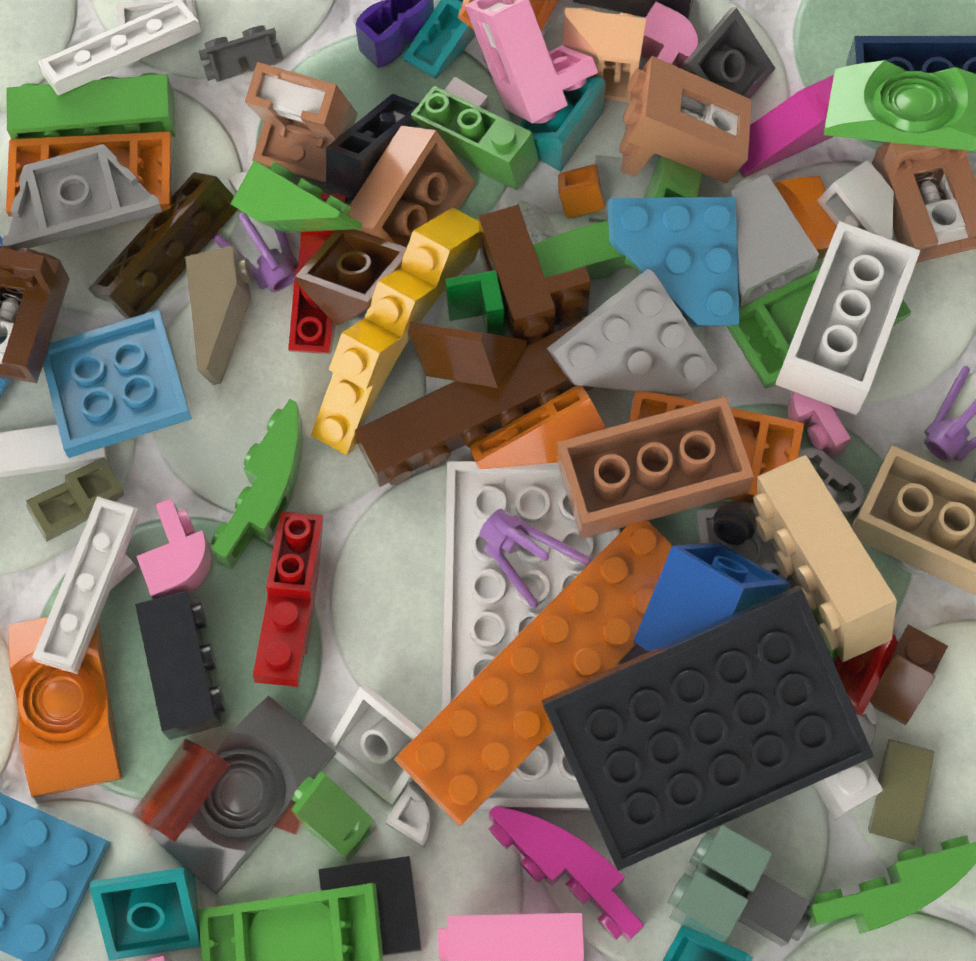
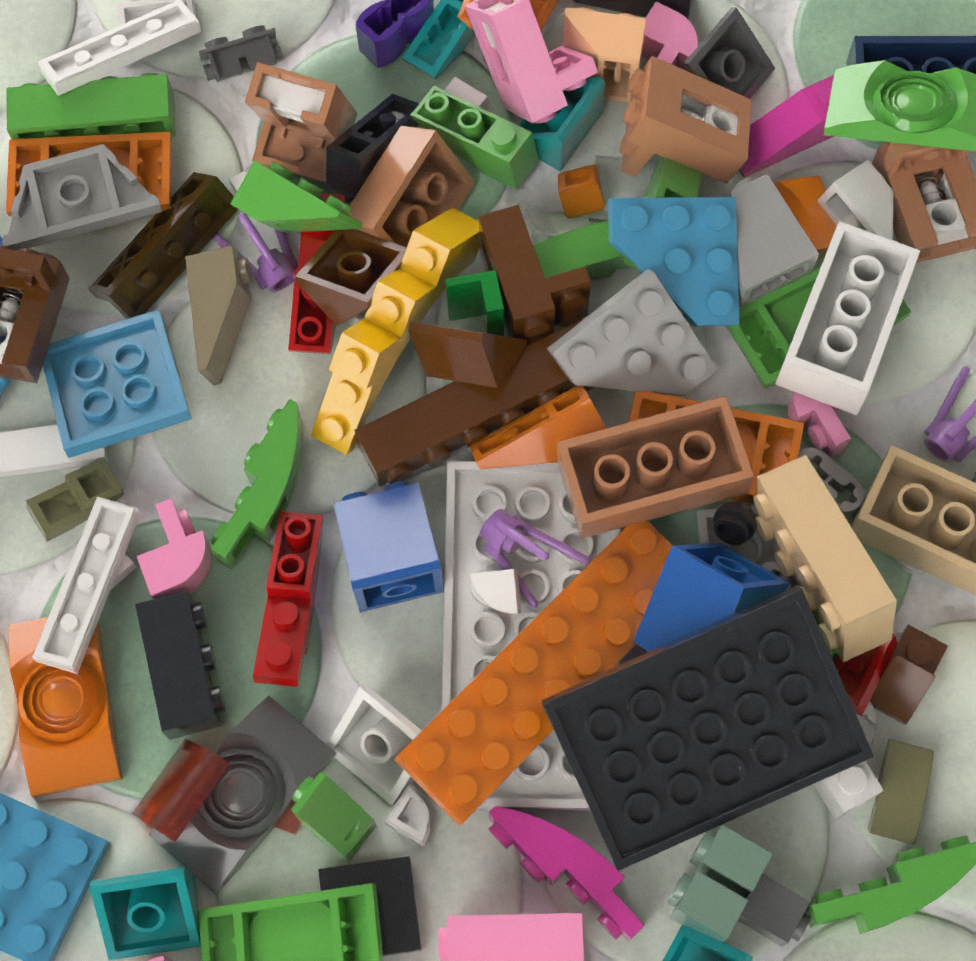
none -> slope [333,482,444,613]
none -> white tile [471,569,521,614]

